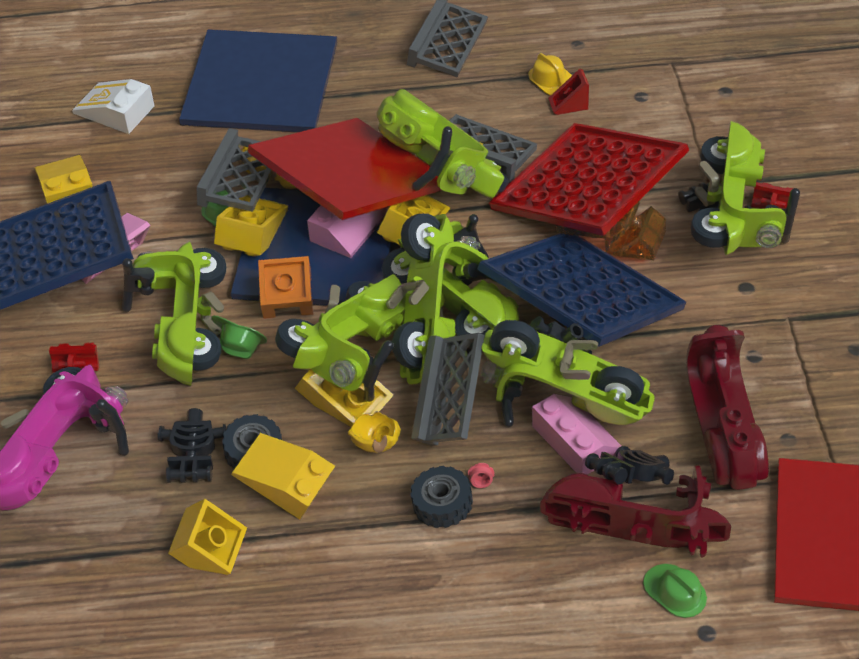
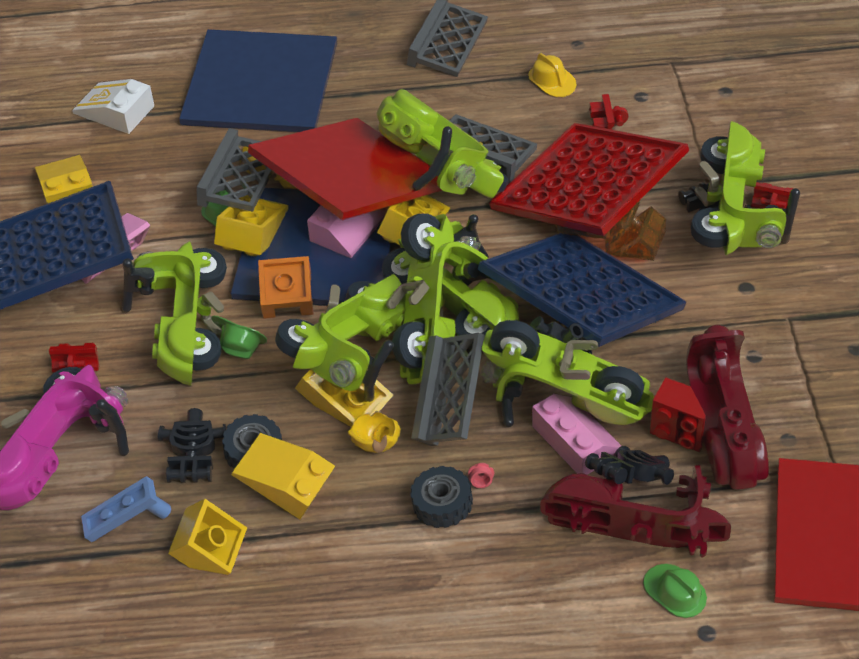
red slope [548,68,589,115] -> none
none -> medium blue piece [81,476,171,542]
none -> red hips [589,94,629,130]
none -> red slope [650,377,706,452]

